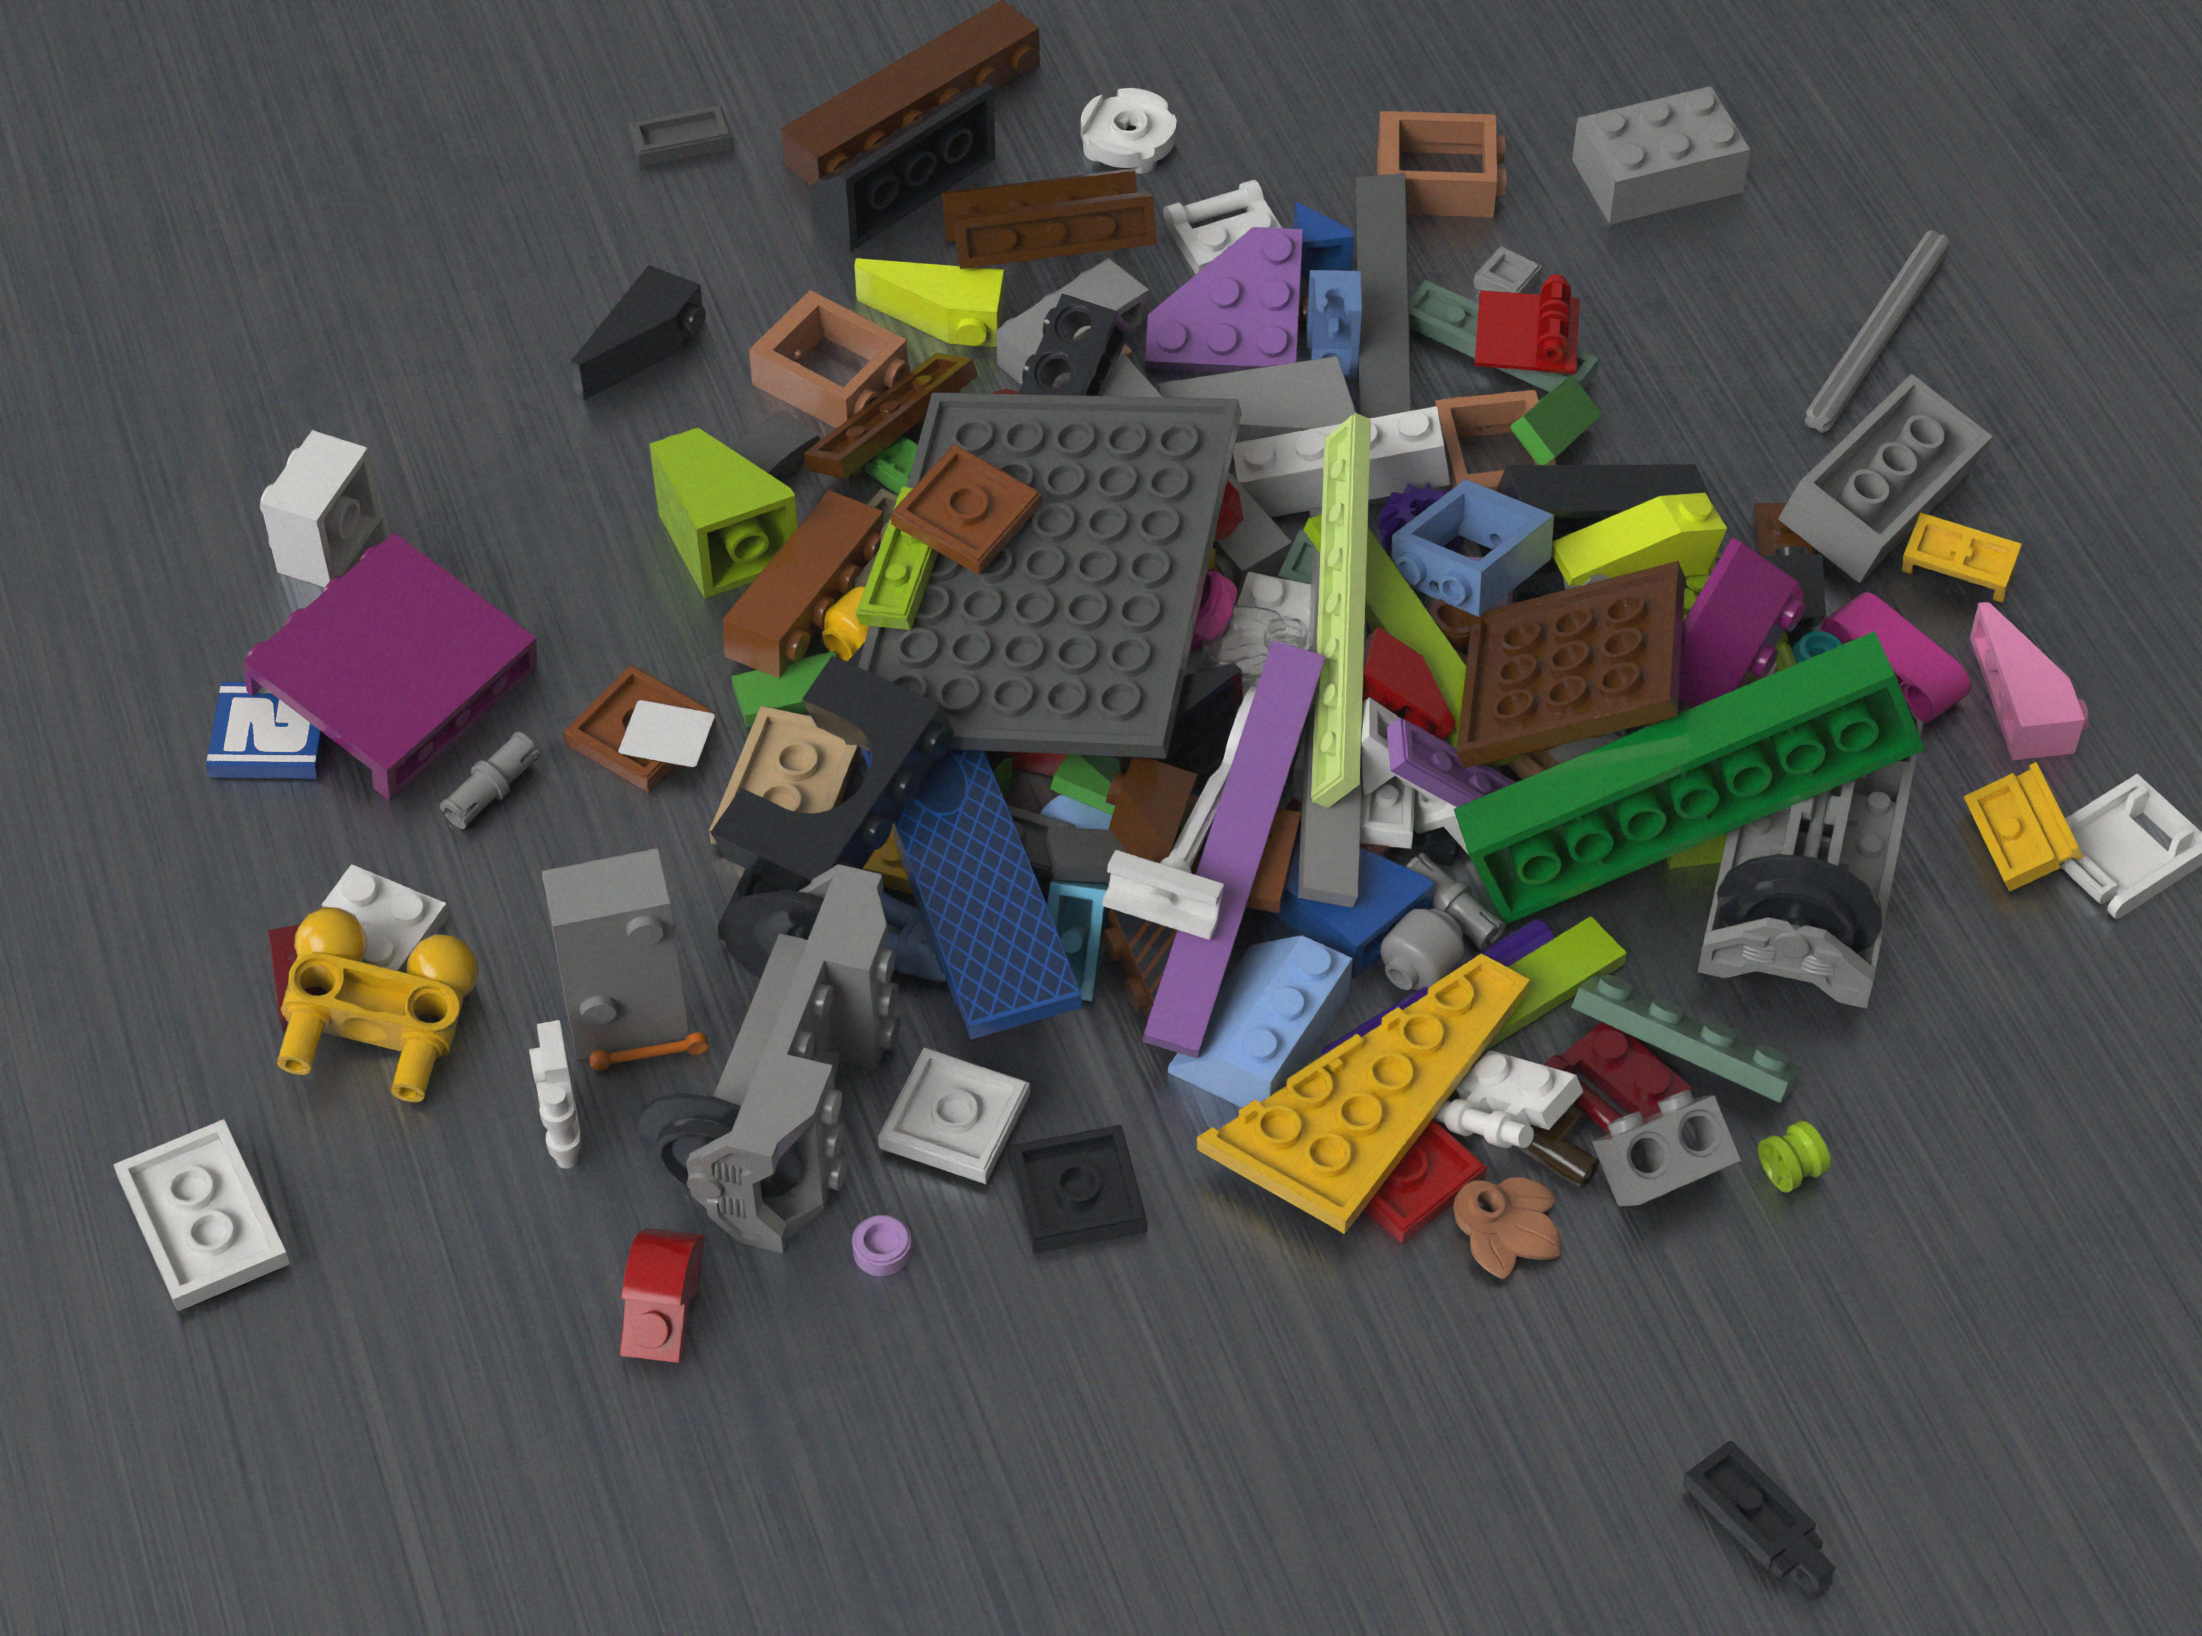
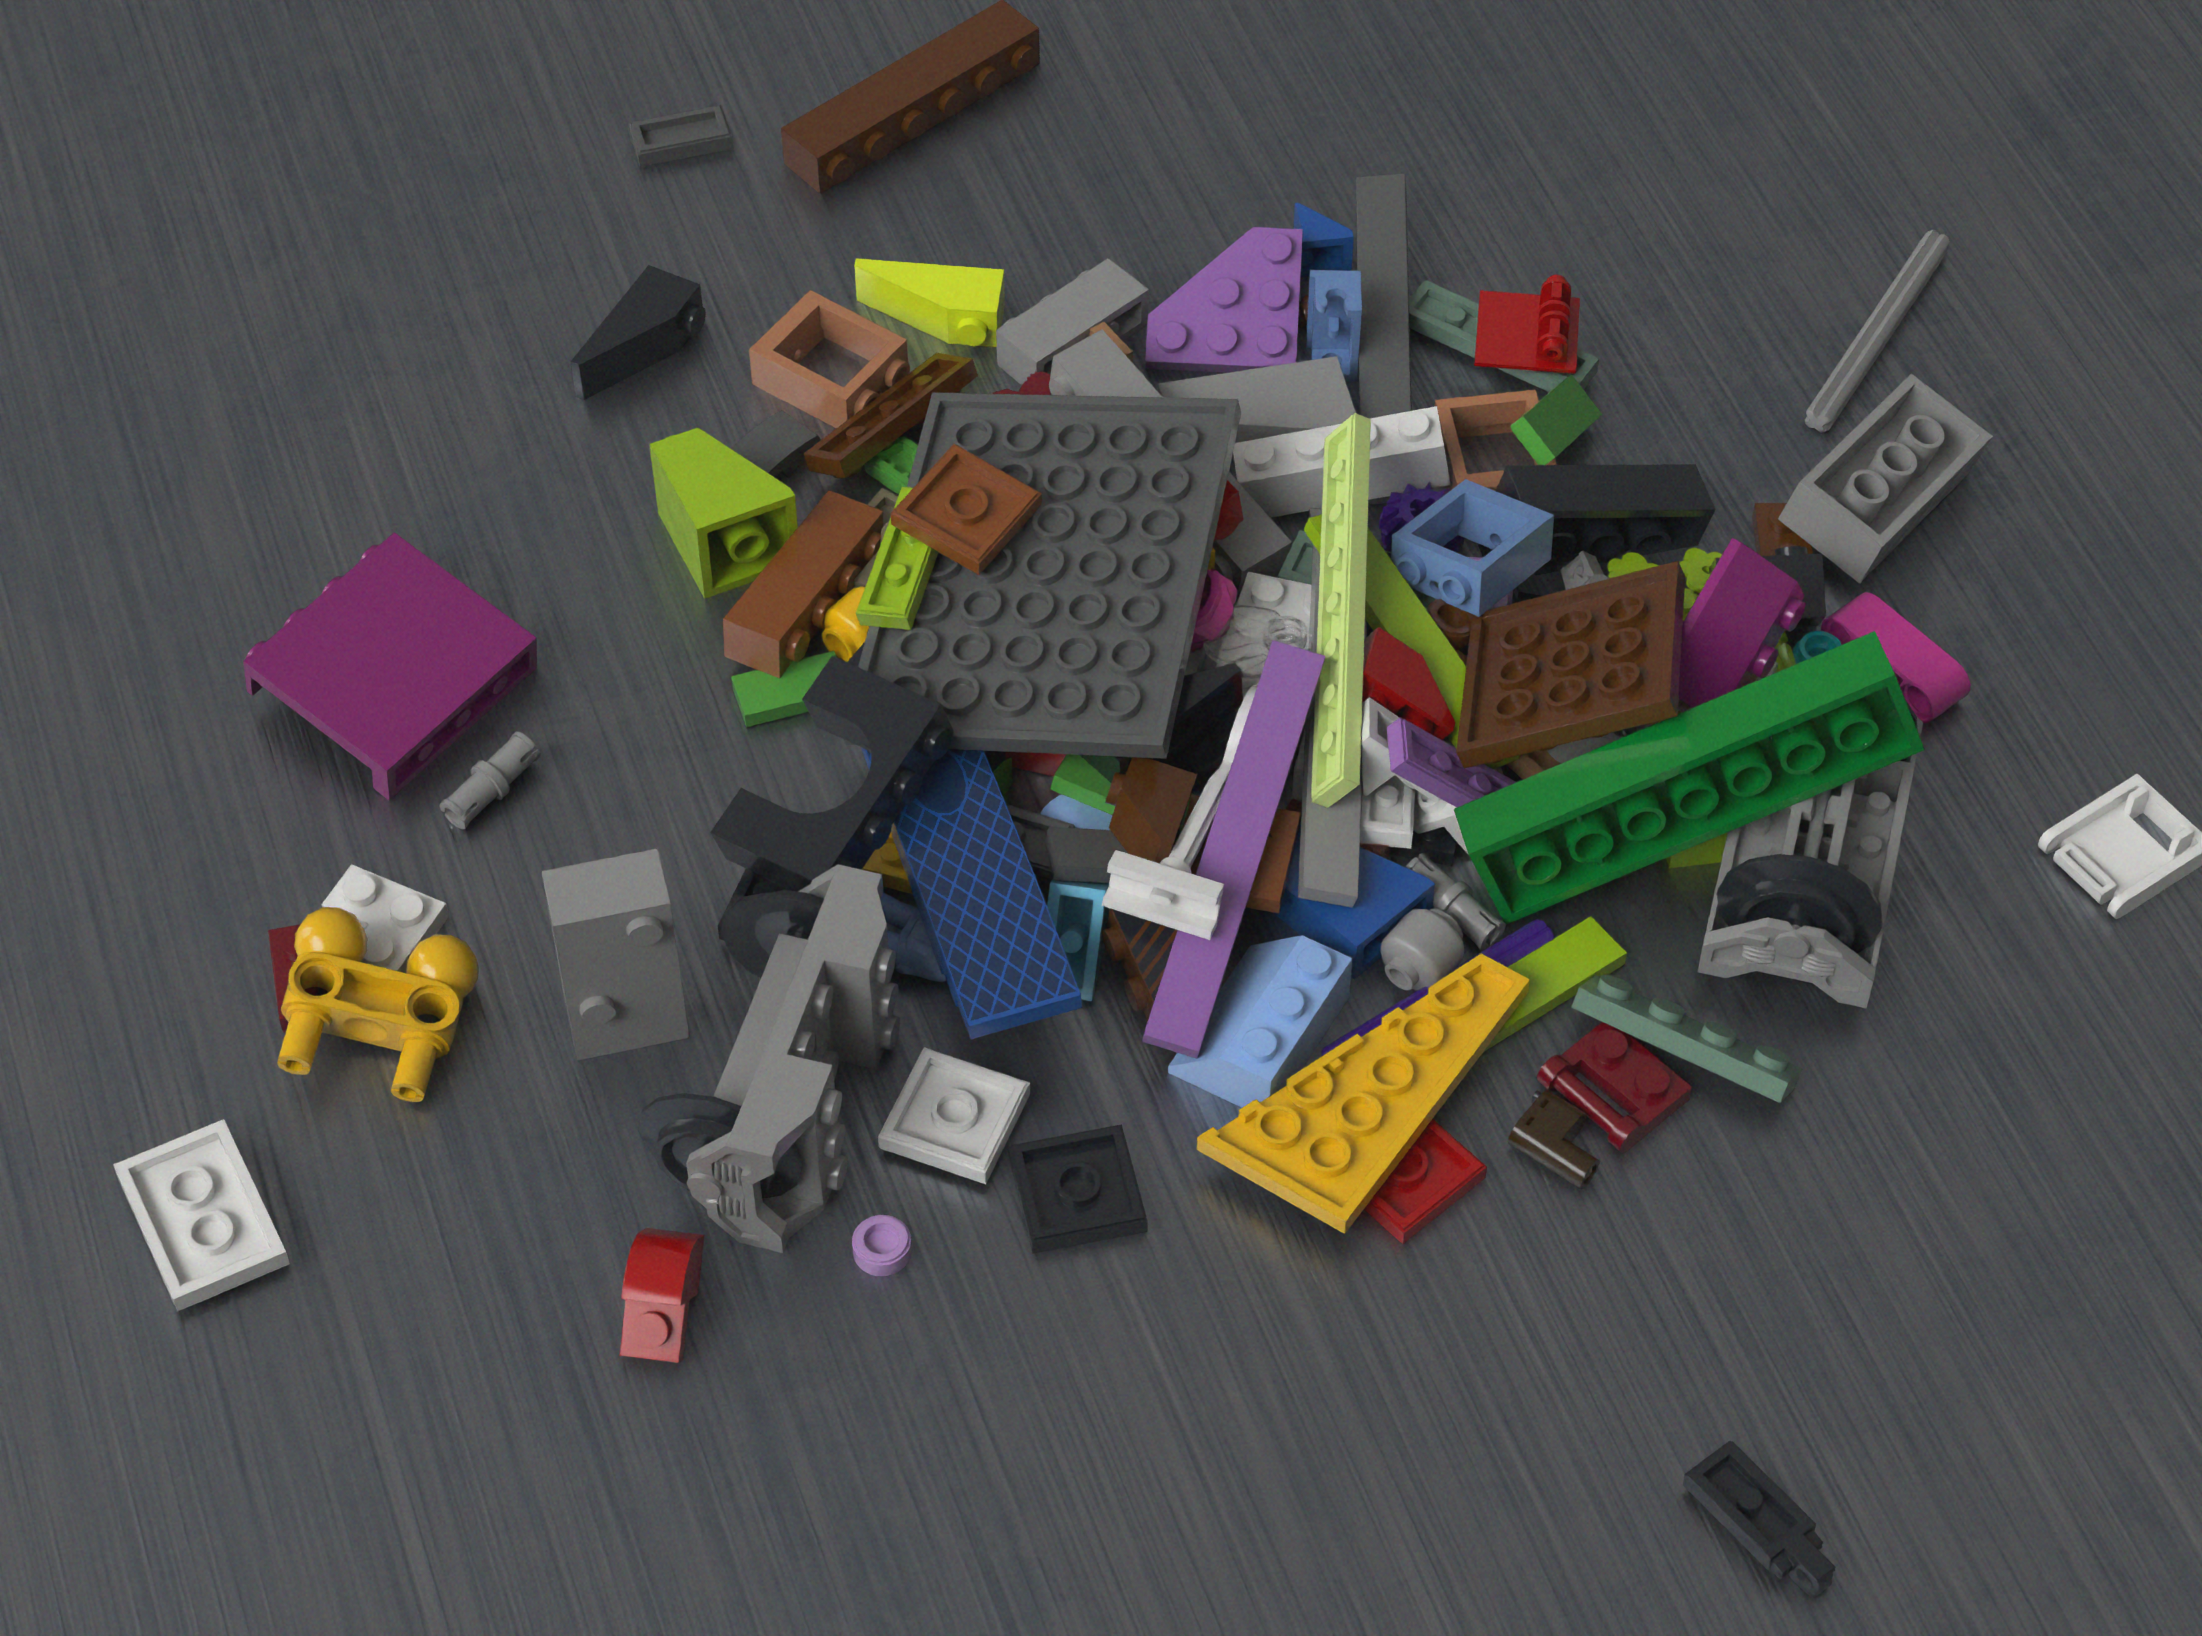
tile [206,682,324,779] -> none
white brick [260,430,382,588] -> none
white plate [529,1020,582,1169] -> none
dark orange tile [563,664,716,793] -> none
orange hinge [589,1032,709,1071] -> none
white sticker [618,700,715,767] -> none
tan plate [709,706,862,845] -> none
black slope [810,82,996,252] -> none
reddish brown fence [941,168,1157,269] -> none
black brick [1018,293,1131,396] -> none
white plate [1081,88,1177,174] -> none
white plate [1163,180,1282,274] -> none
nougat window [1377,111,1506,217] -> none
white plate [1433,1050,1583,1148] -> none
nougat plate [1454,1177,1562,1280] -> none
light grey tile [1474,246,1543,294] -> none
neon yellow slope [1551,493,1727,586] -> none
light grey brick [1572,86,1750,225] -> none
light grey brick [1592,1090,1741,1207] -> none
lime wheel [1758,1120,1831,1193] -> none
yellow hinge [1902,512,2022,603] -> none
yellow plate [1963,762,2084,892] -> none
bright pink slope [1970,602,2088,761] -> none

